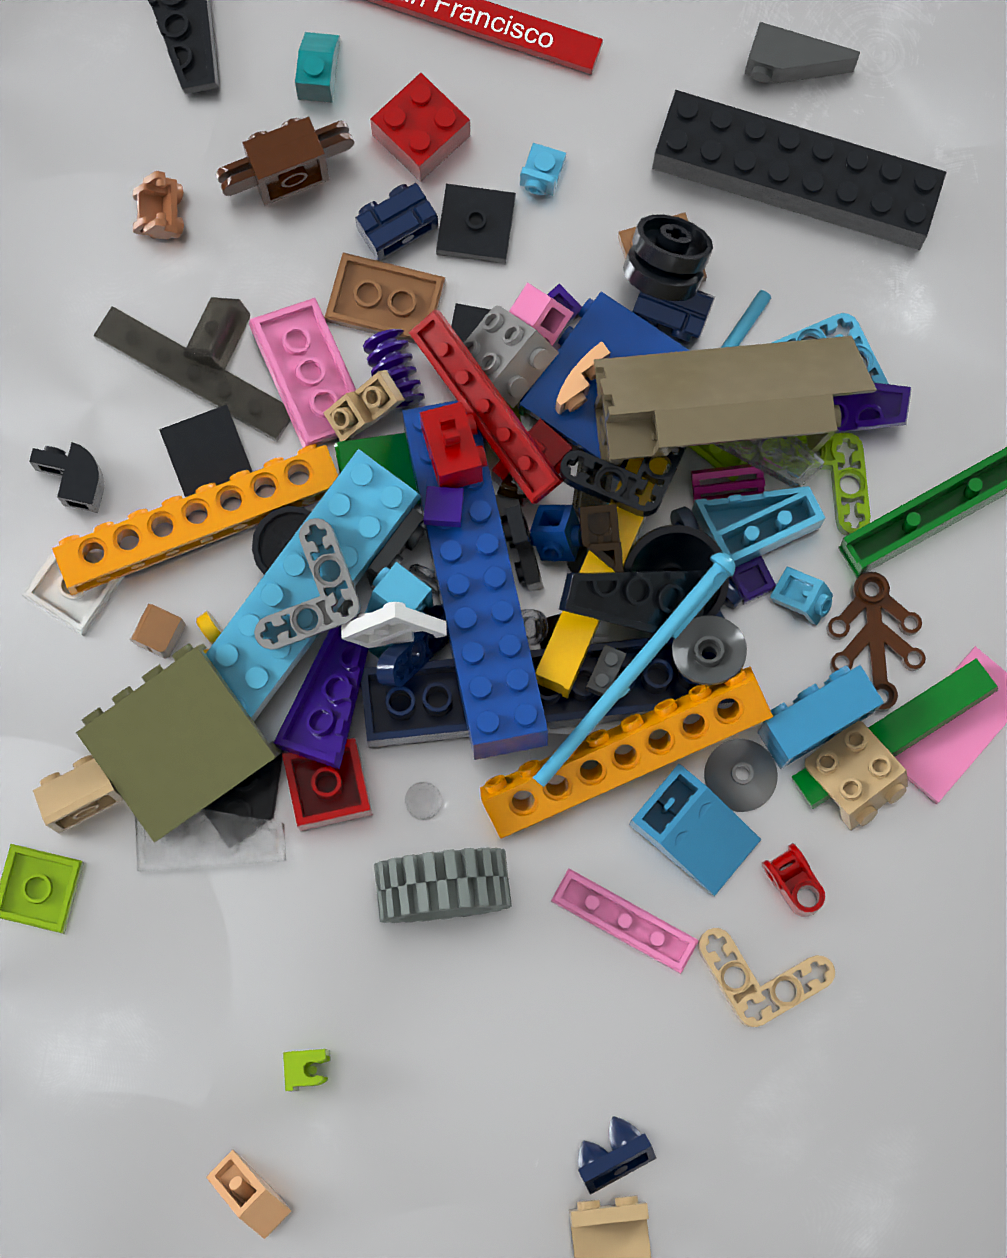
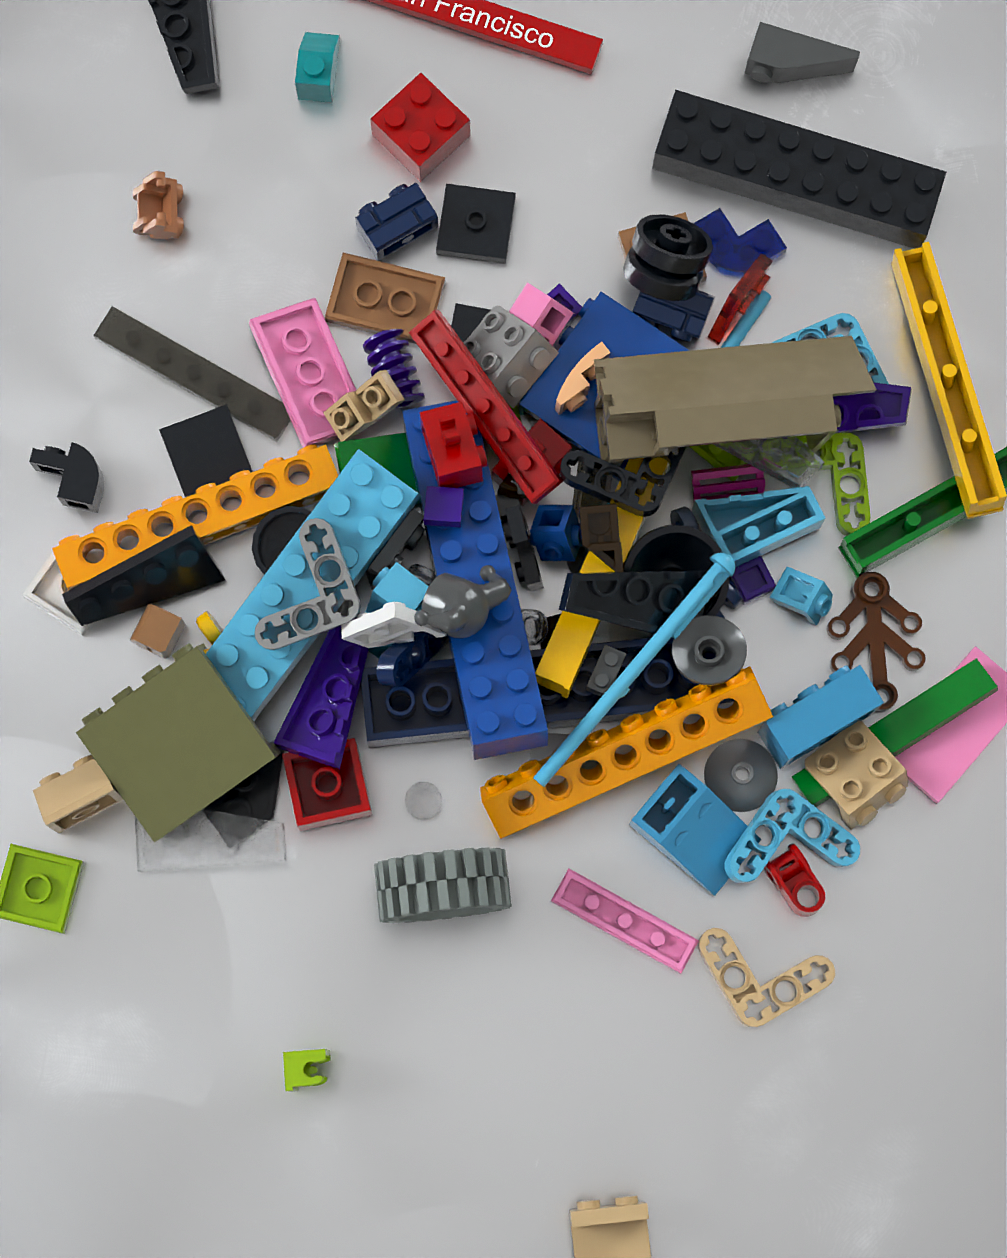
clear smoke slope [183,297,250,371] -> none
light nougat slope [206,1150,291,1239] -> none
reddish brown brick [215,116,355,205] -> none
medium azure bracket [520,143,566,196] -> none
dark blue tile [578,1116,657,1195] -> none
none -> black wing [62,525,225,626]
none -> dark grey piece [414,565,512,639]
none -> clear blue plate [694,208,787,274]
none -> clear red wing [708,254,773,344]
none -> medium azure beam [725,789,860,883]
none -> yellow tile [891,242,1007,519]

